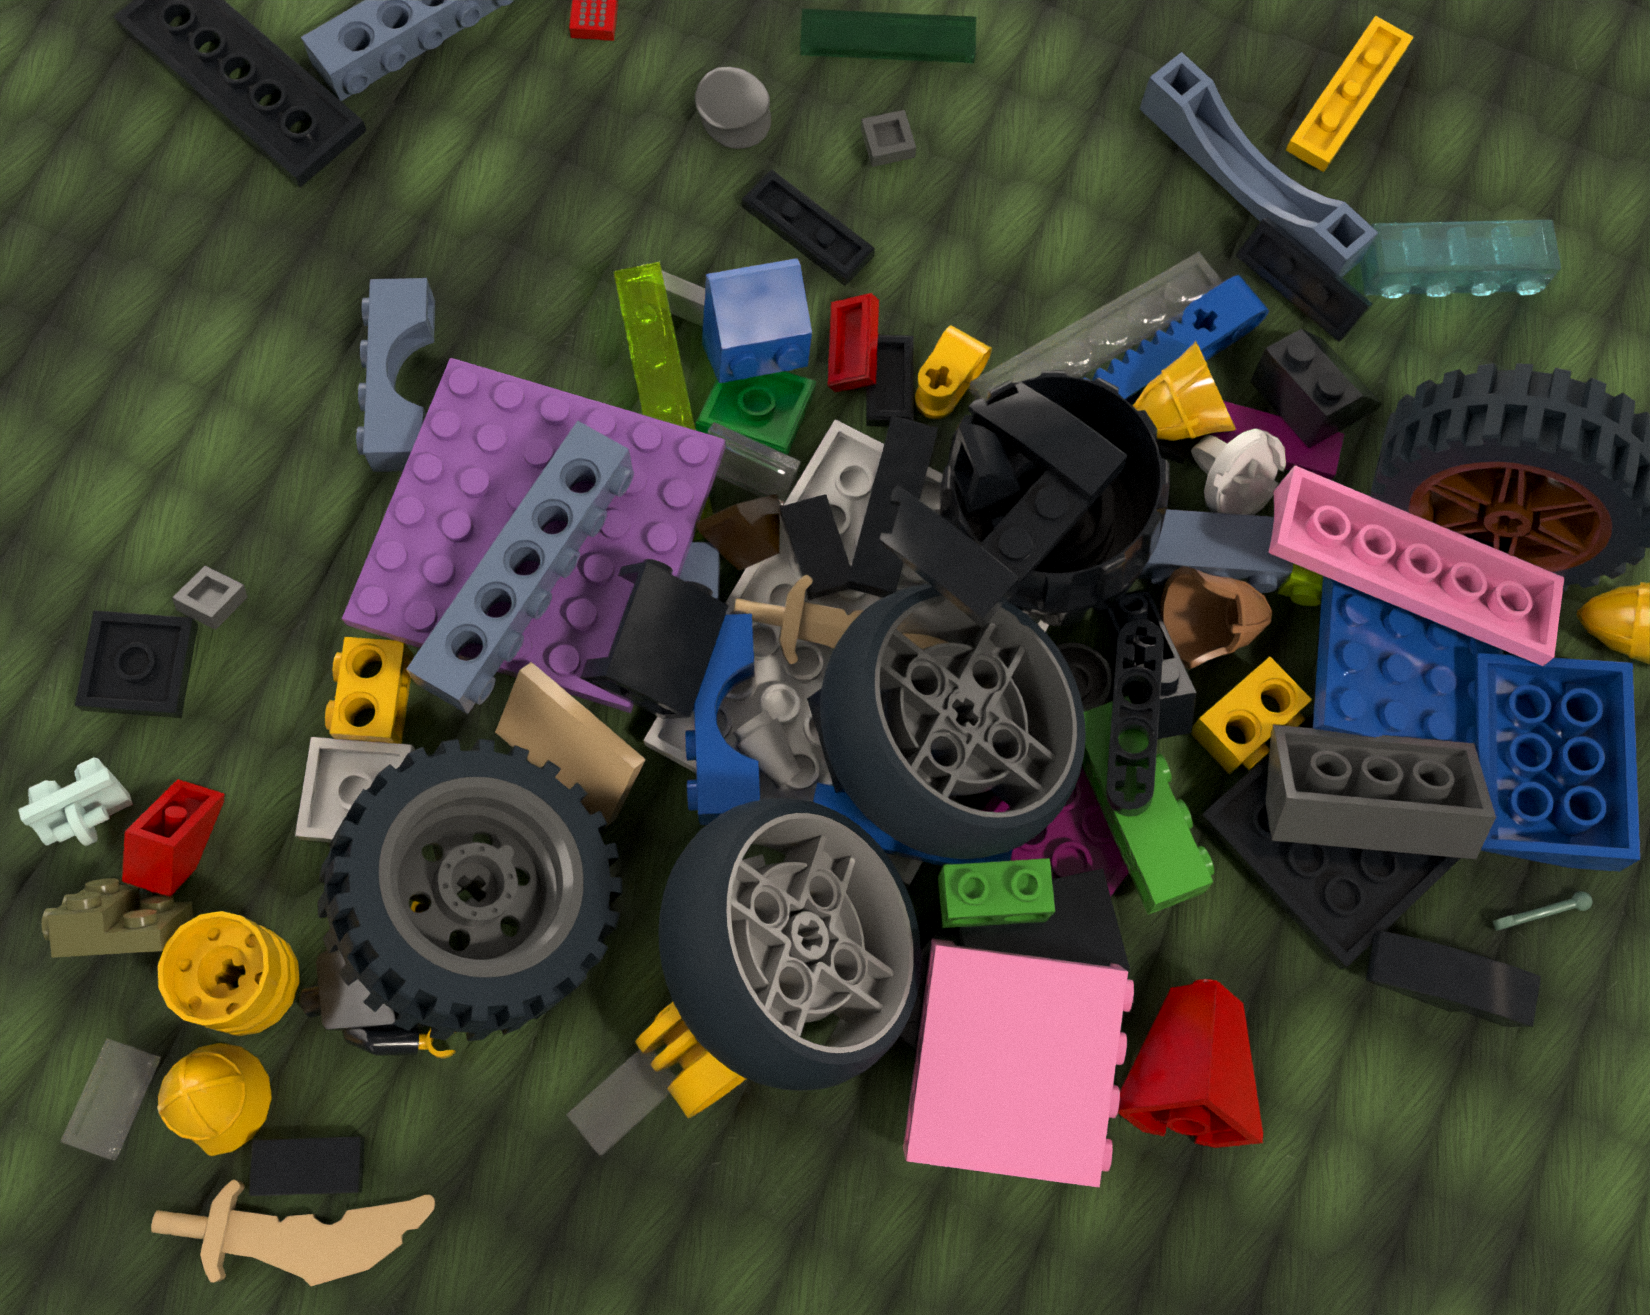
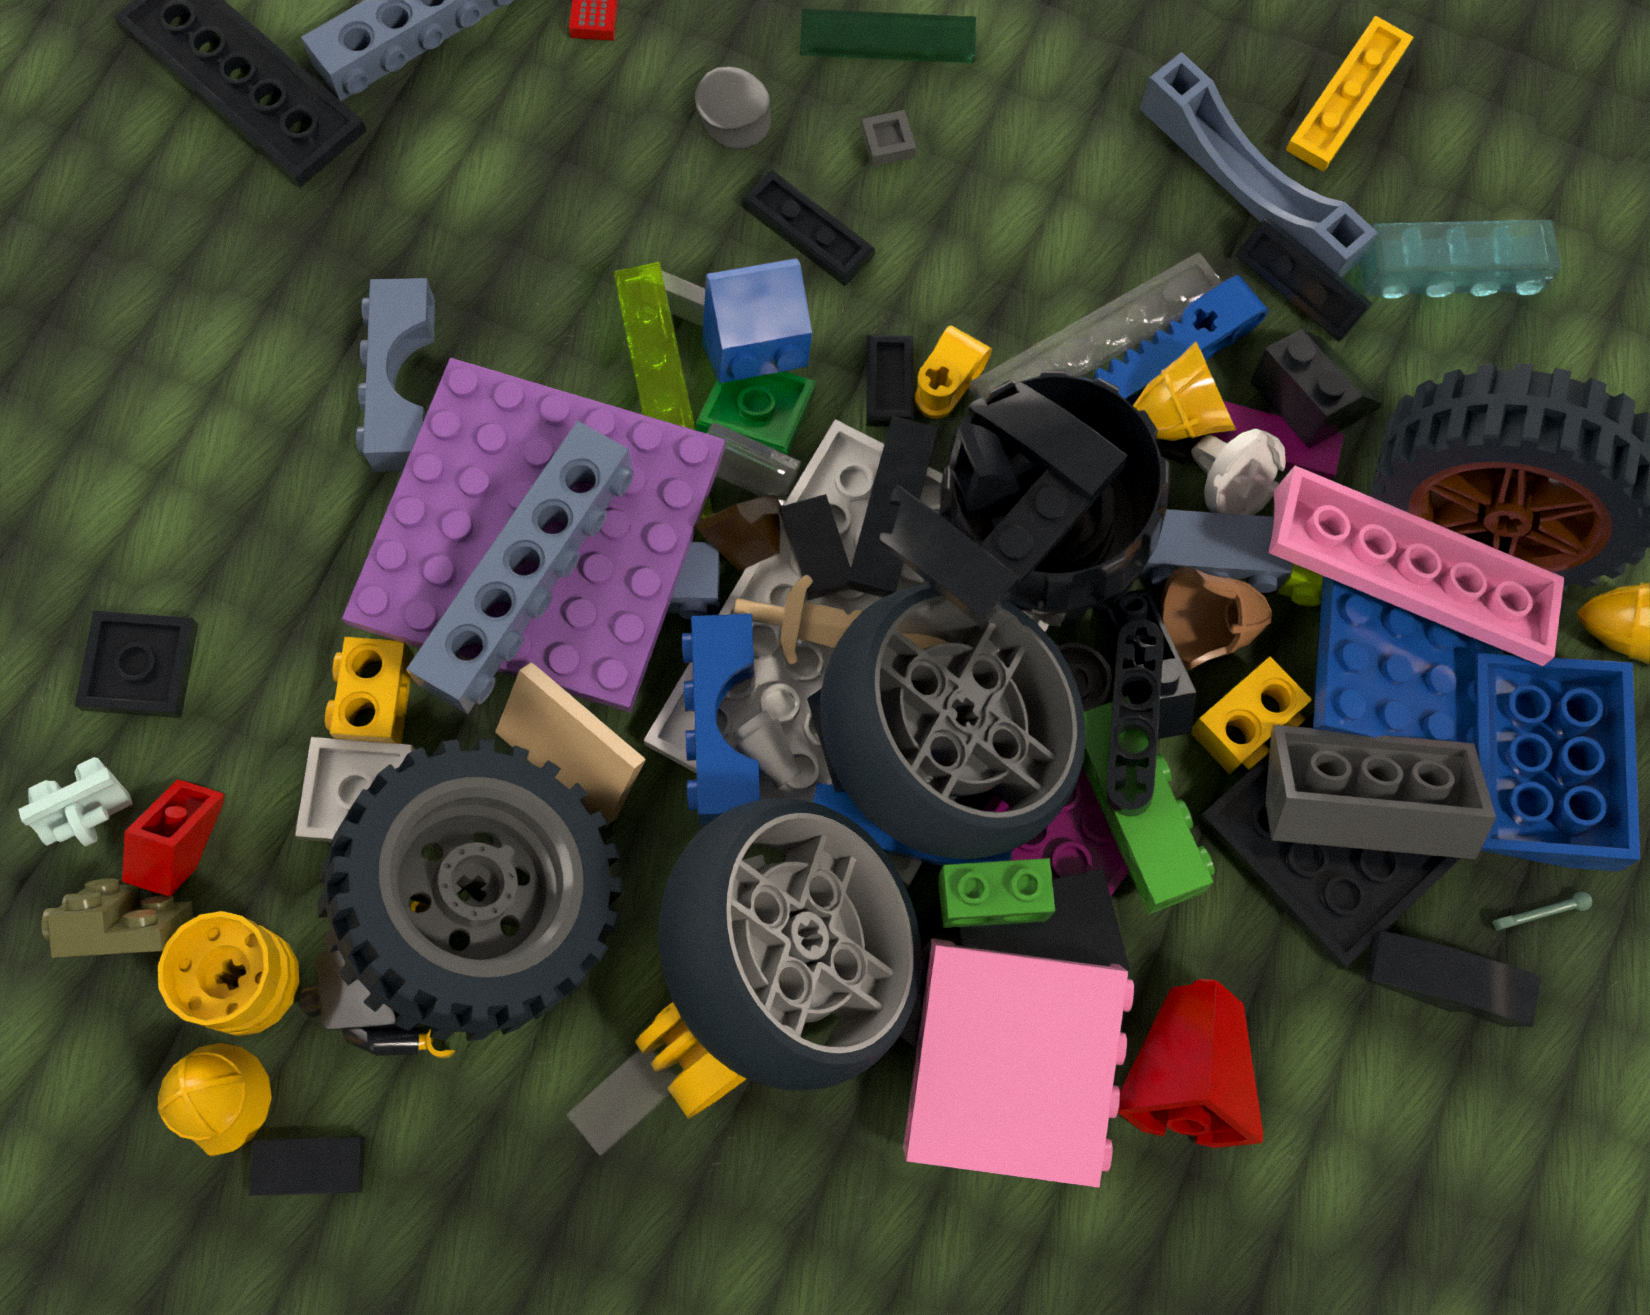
clear tile [60,1039,161,1160] -> none
tan sword [151,1180,435,1286] -> none
dark grey plate [172,566,248,630] -> none
black panel [580,559,729,719] -> none
red tile [827,293,879,392] -> none

